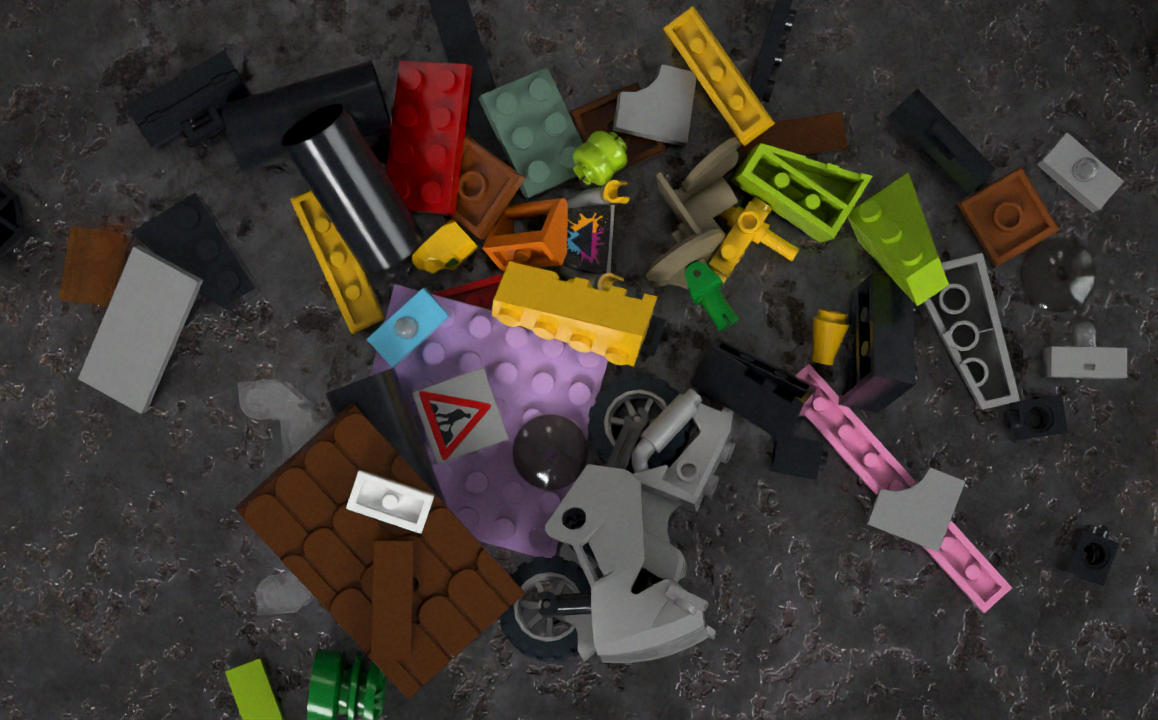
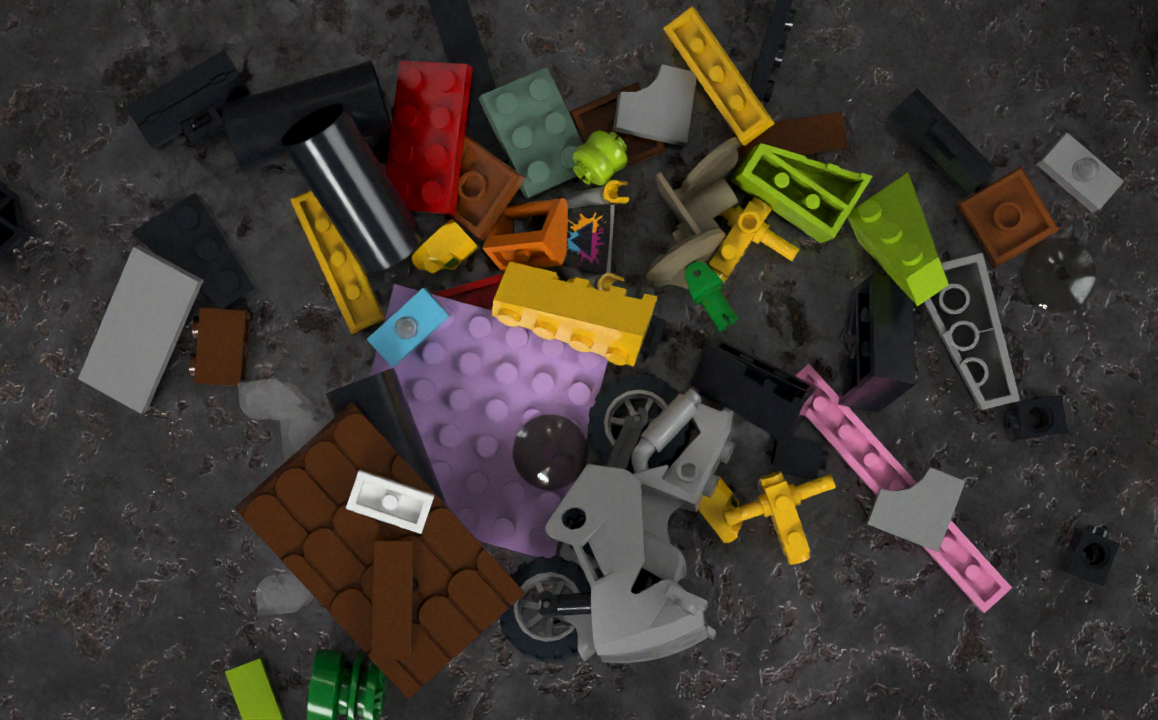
clear orange plate [58,226,127,308] -> none
light grey piece [412,367,509,465] -> none
yellow cone [811,308,849,365] -> none
light grey piece [1043,322,1127,379] -> none
none -> reddish brown brick [189,307,251,387]
none -> yellow rock [698,476,743,543]
none -> yellow piece [723,471,835,565]

